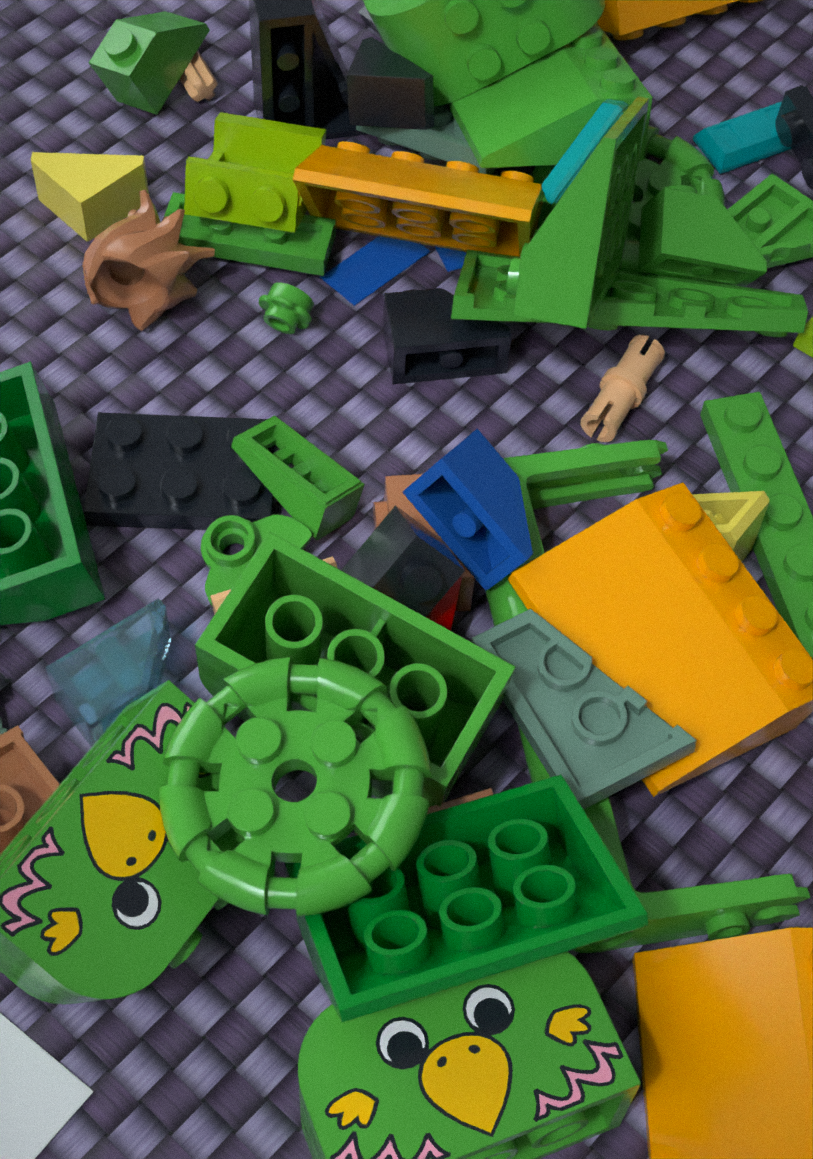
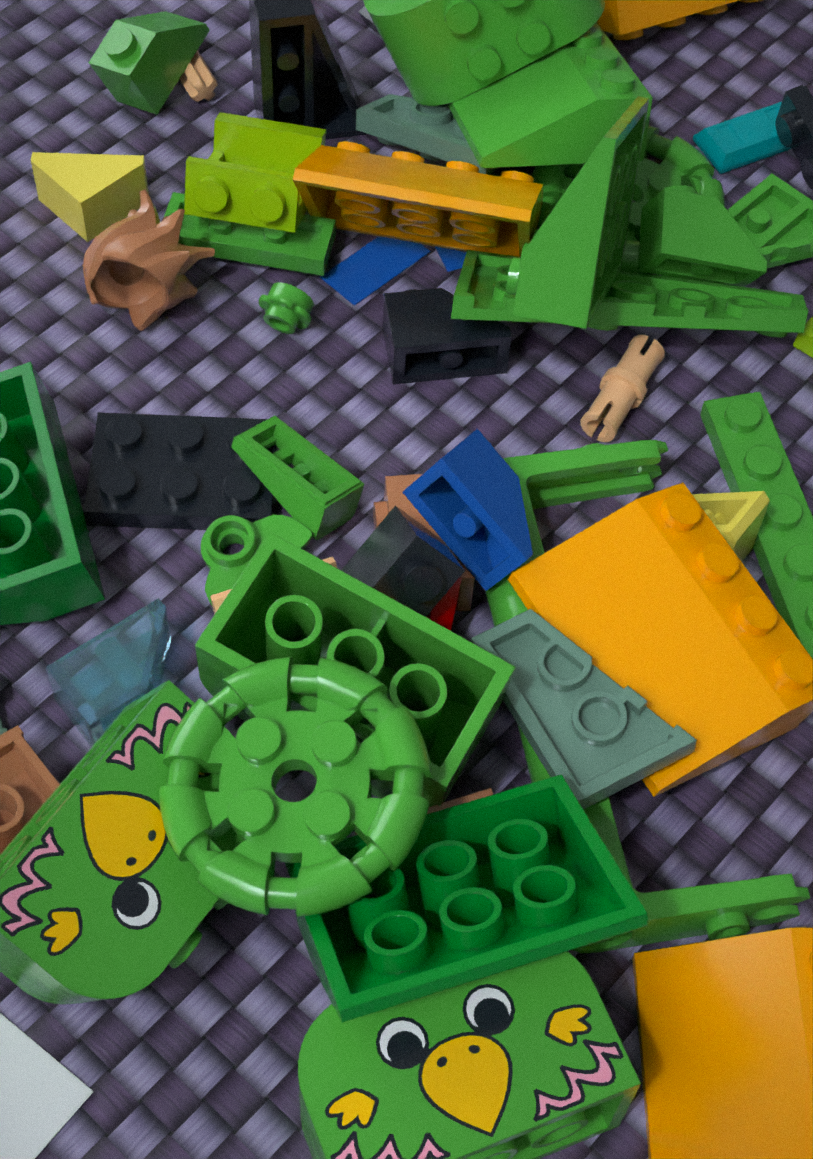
black slope [347,37,434,130] -> none
teal tile [541,99,628,204] -> none

